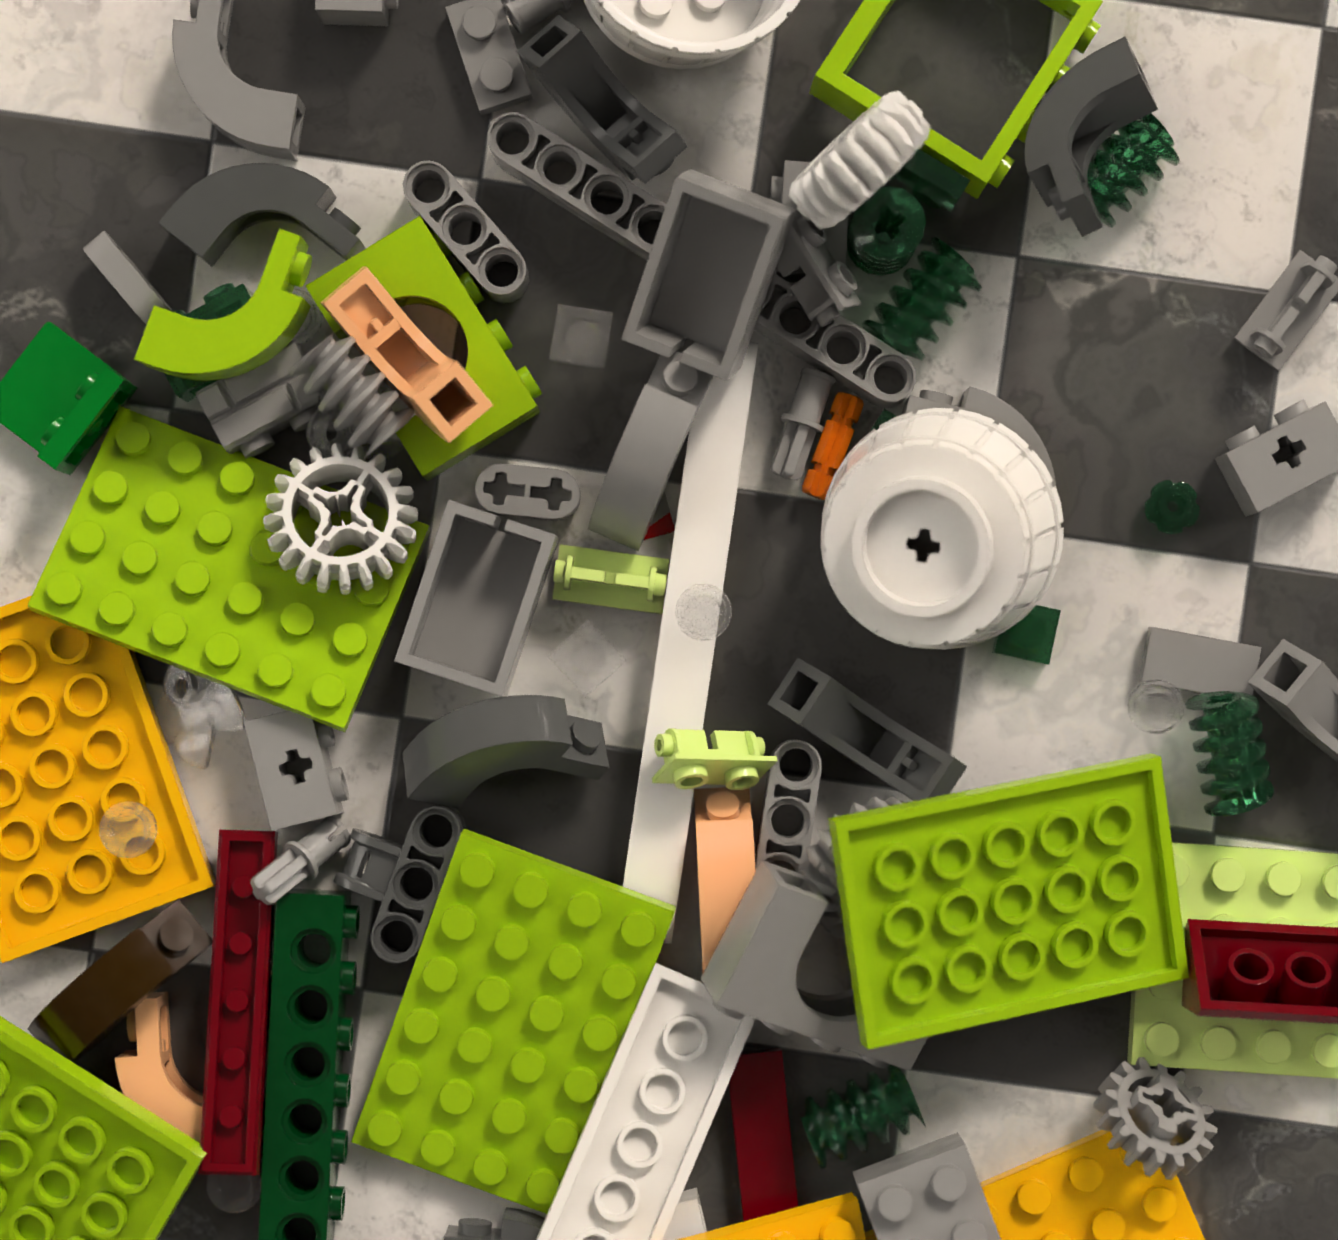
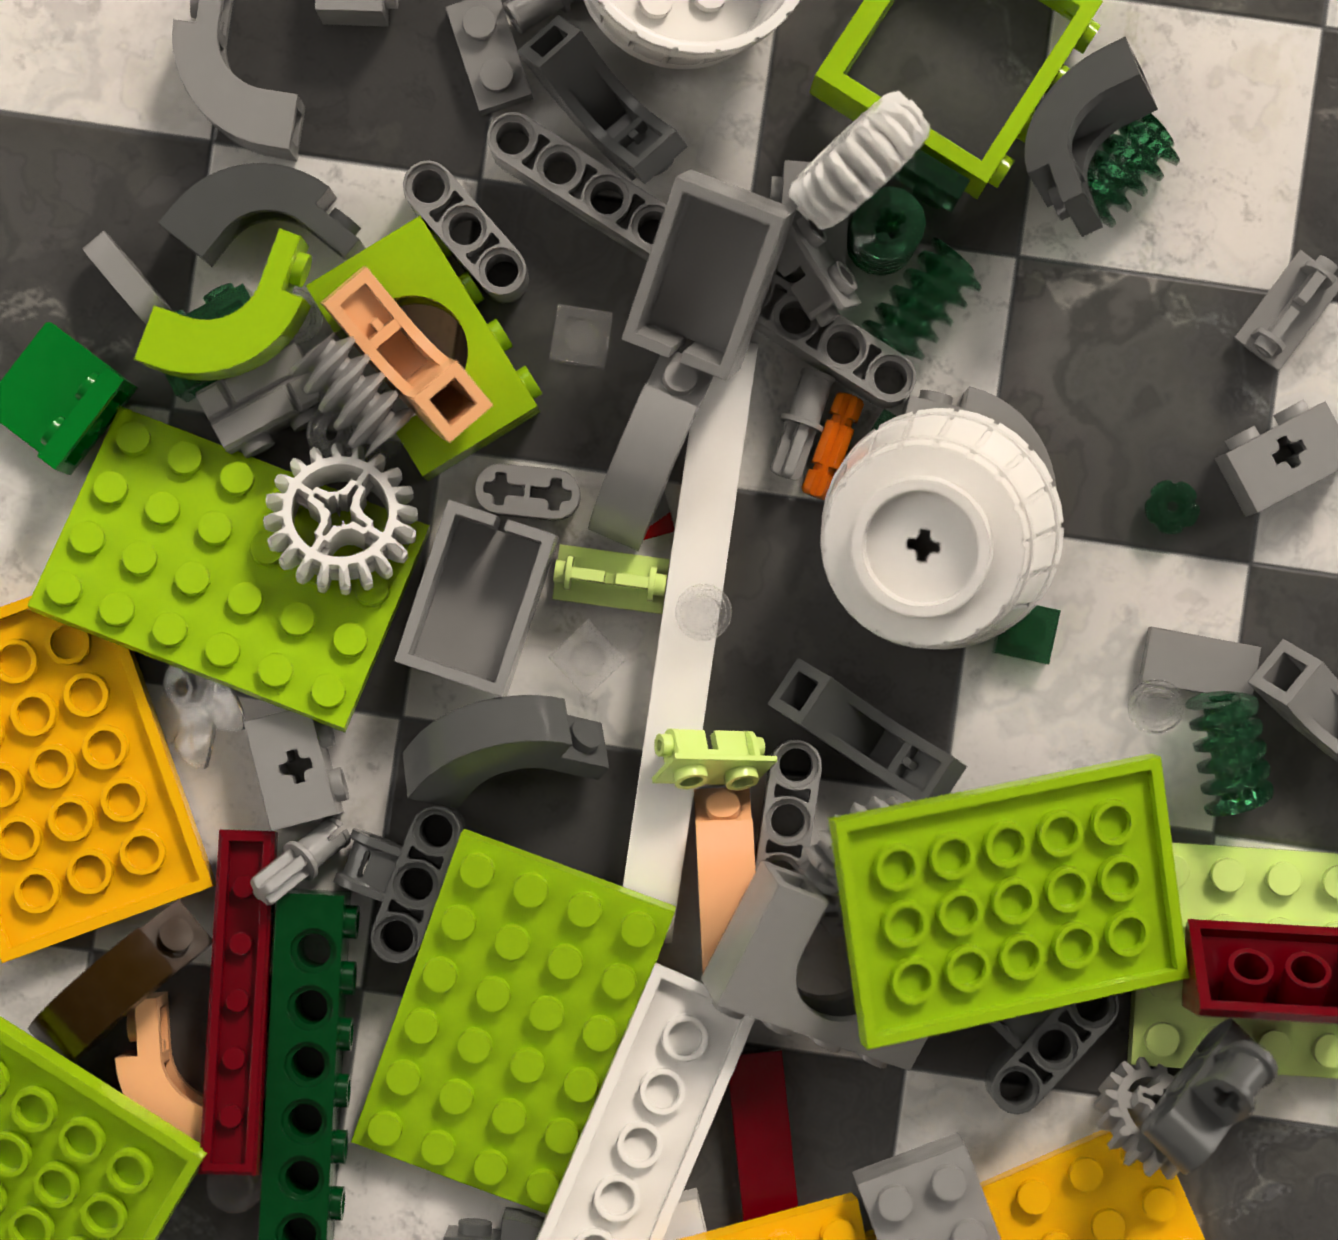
clear plate [99,801,157,858] -> none
clear green piece [799,1064,926,1170] -> none
none -> dark grey piece [985,994,1119,1115]
none -> dark grey piece [1140,1018,1278,1174]

